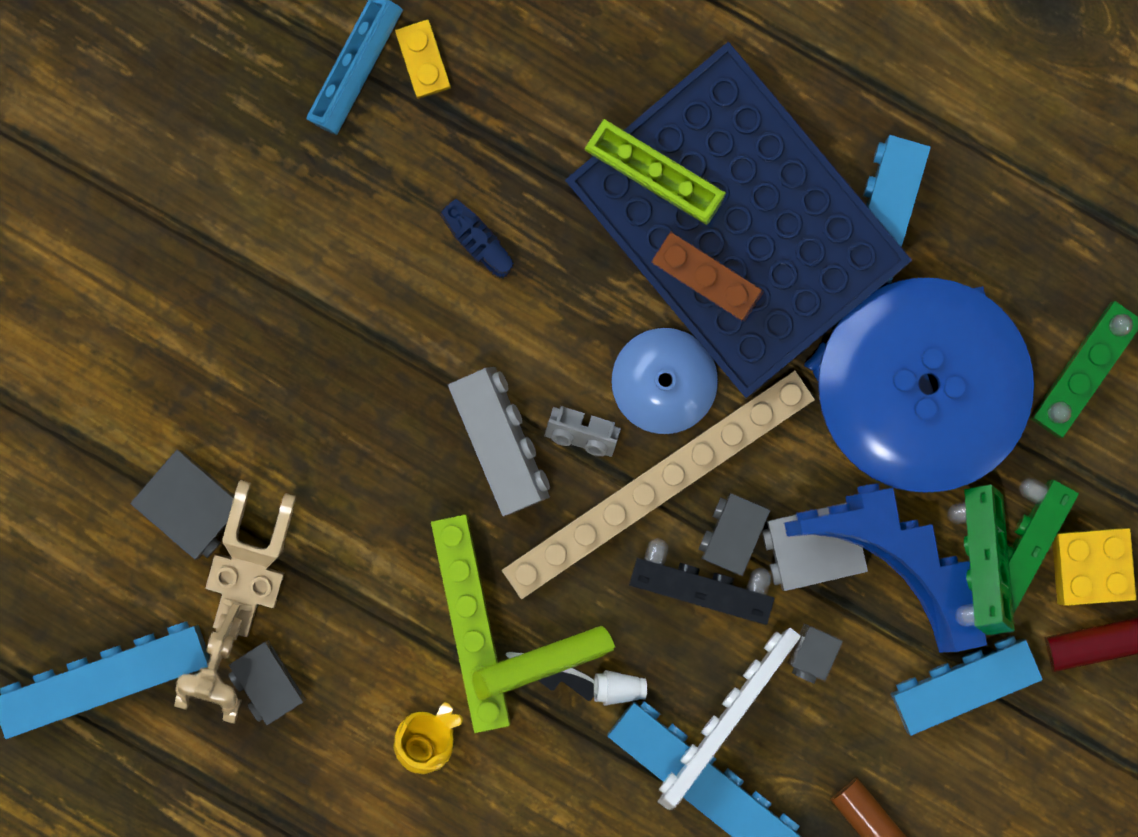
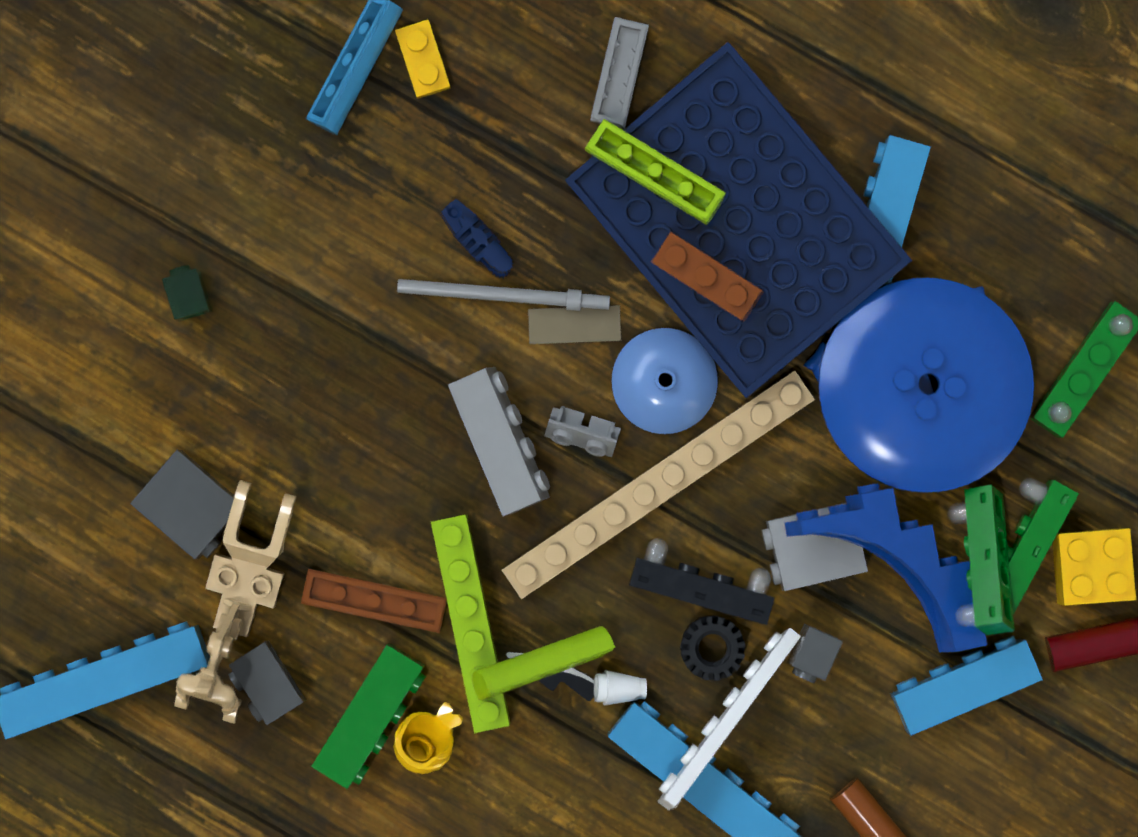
dark grey brick [698,493,770,576] -> none
none -> clear green brick [162,265,213,322]
none -> dark orange tile [301,569,447,633]
none -> green brick [311,643,426,789]
none -> light grey bar [397,279,610,311]
none -> dark tan sticker [528,305,621,344]
none -> light grey plate [590,17,649,129]
none -> black tyre [680,615,745,681]

